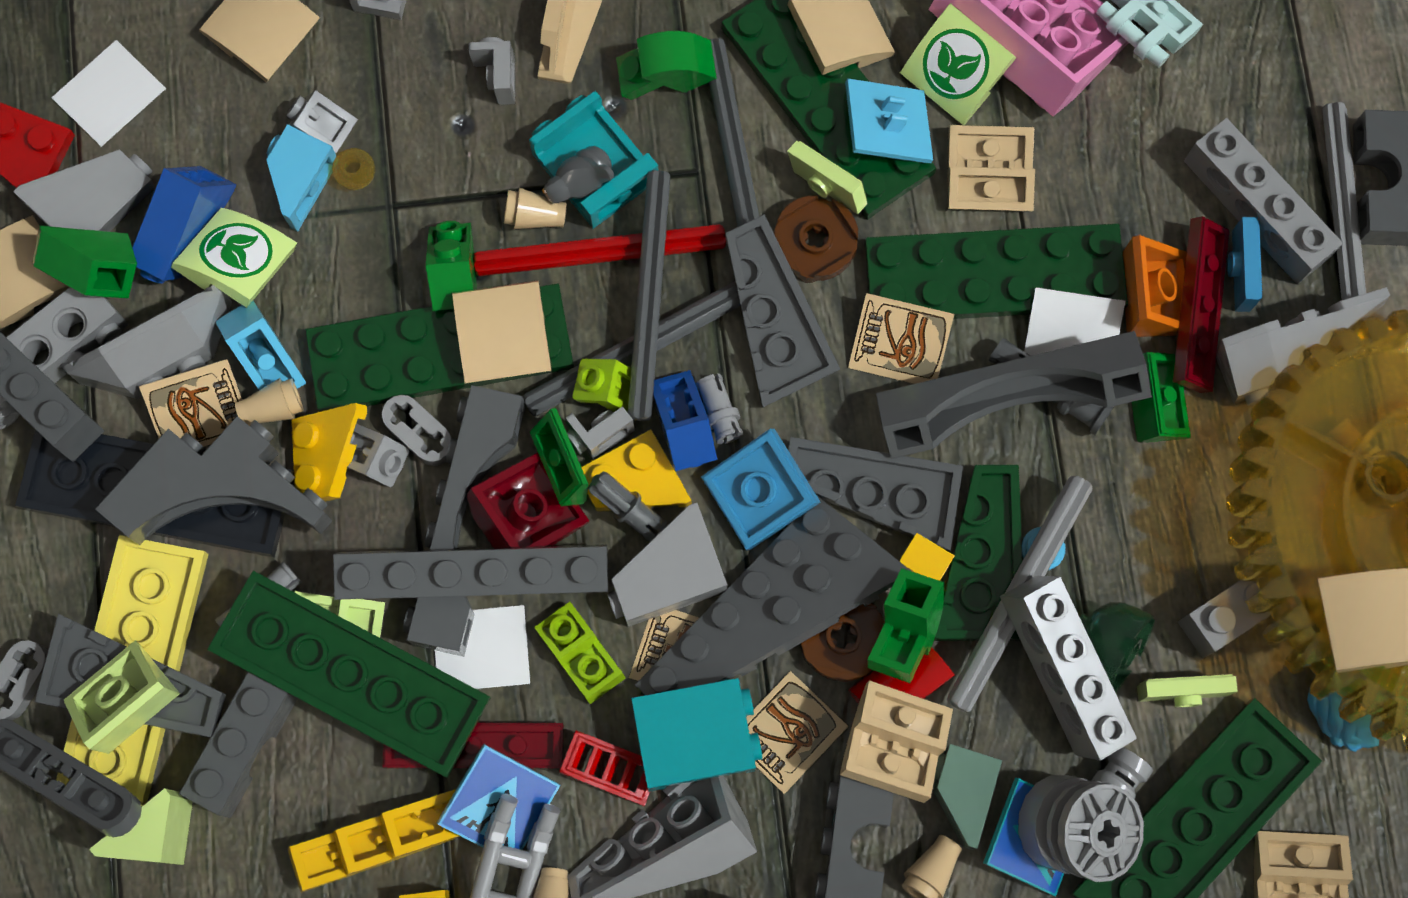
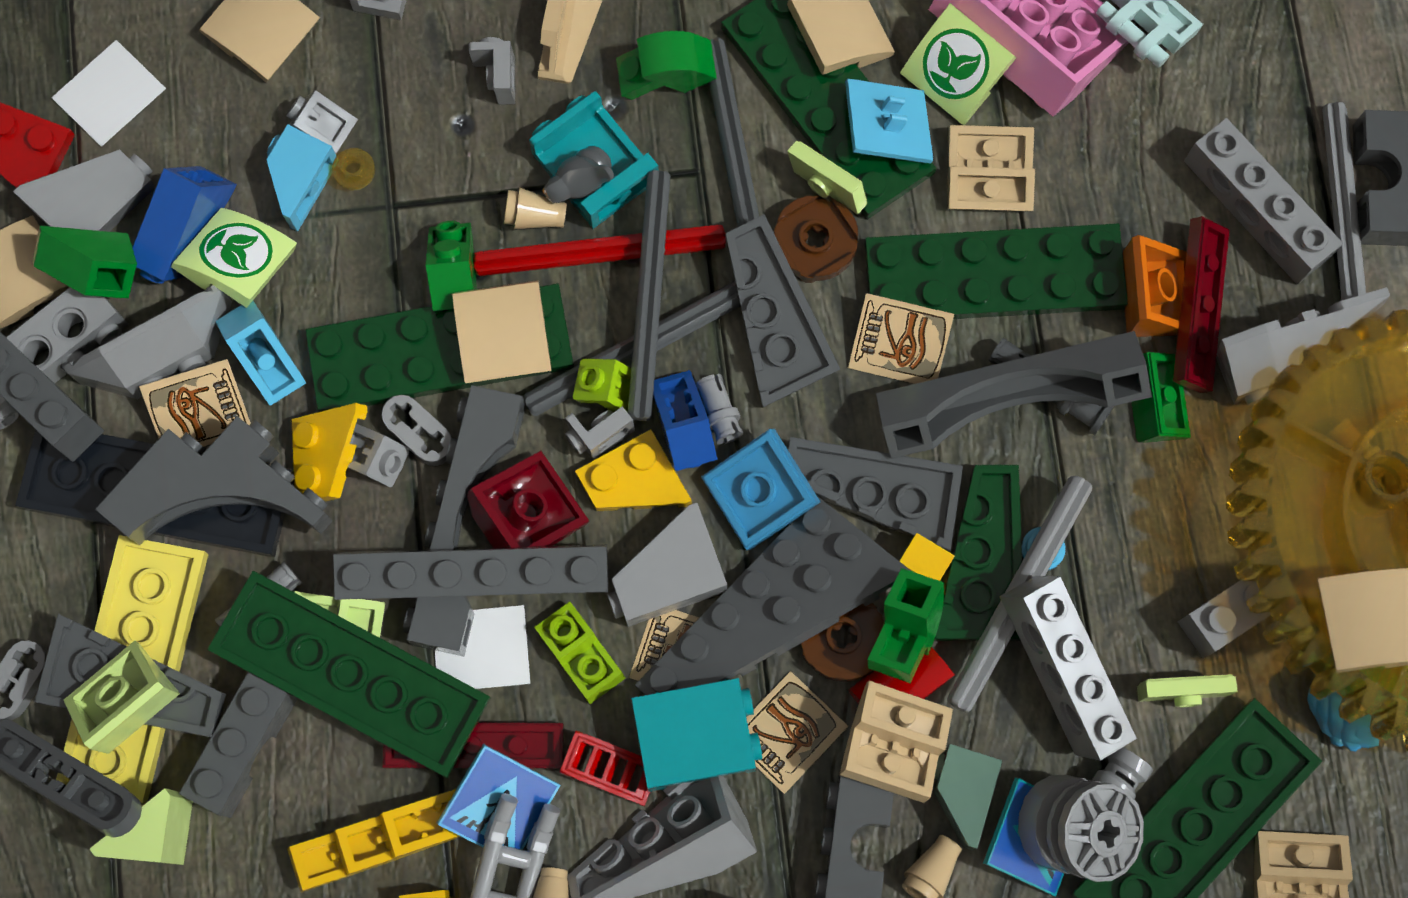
tan cone [235,378,304,425] -> none
green slope [530,408,588,506] -> none
dark grey axle [588,471,667,542] -> none
white sticker [1024,288,1125,356] -> none
clear green cylinder [1080,602,1155,693] -> none
dark azure plate [1227,217,1262,312] -> none

